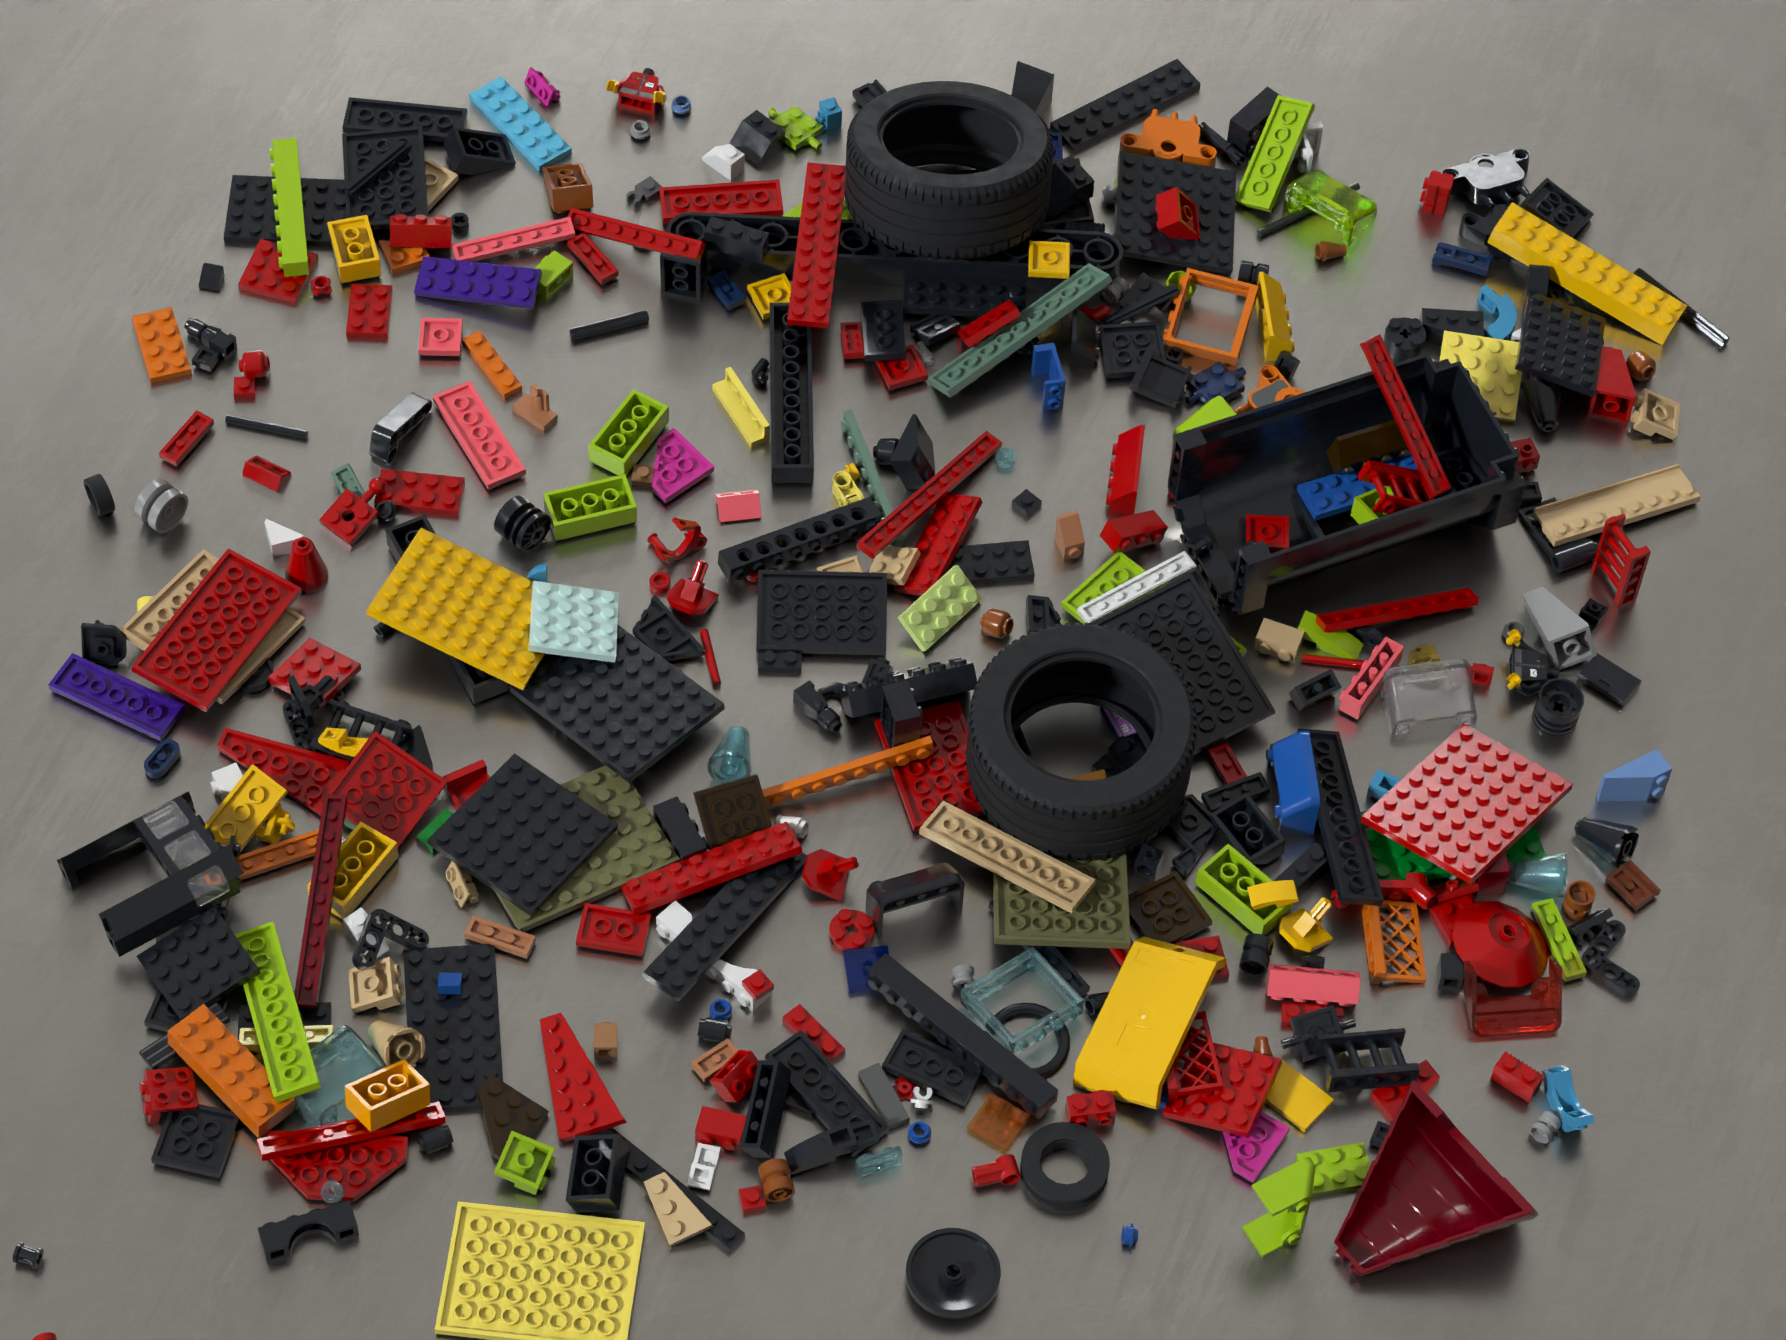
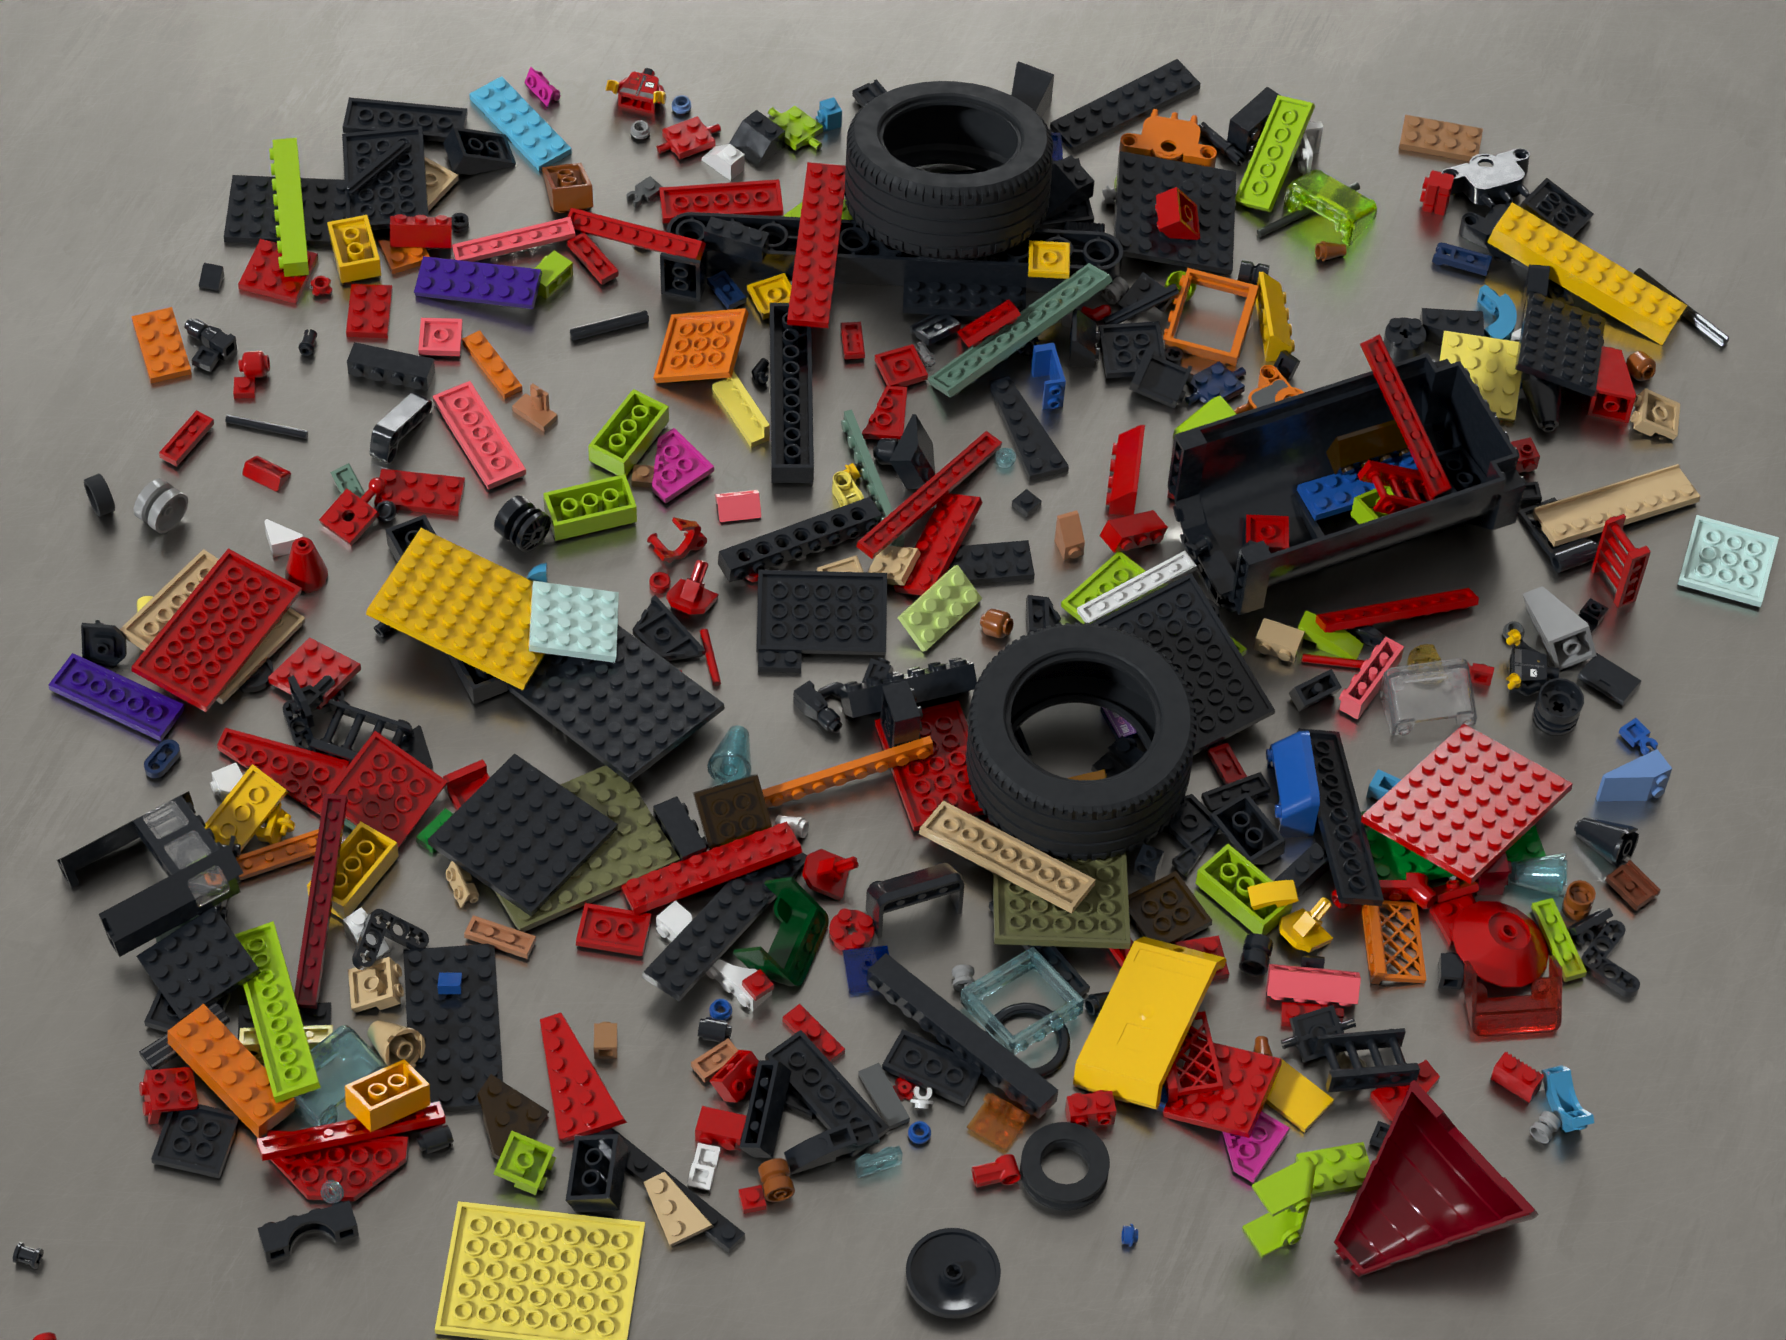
yellow slope [318,728,369,757] -> none
black plate [861,300,906,362] -> none
none -> black pin [298,329,317,356]
none -> black brick [347,342,435,391]
none -> orange plate [653,308,749,383]
none -> red plate [656,116,721,159]
none -> dark green windscreen [733,877,829,987]
none -> red wing [862,386,907,440]
none -> black wing [989,376,1069,481]
none -> medium nougat plate [1399,115,1483,162]
none -> blue plate [1619,718,1658,755]
none -> light aqua plate [1677,515,1779,607]

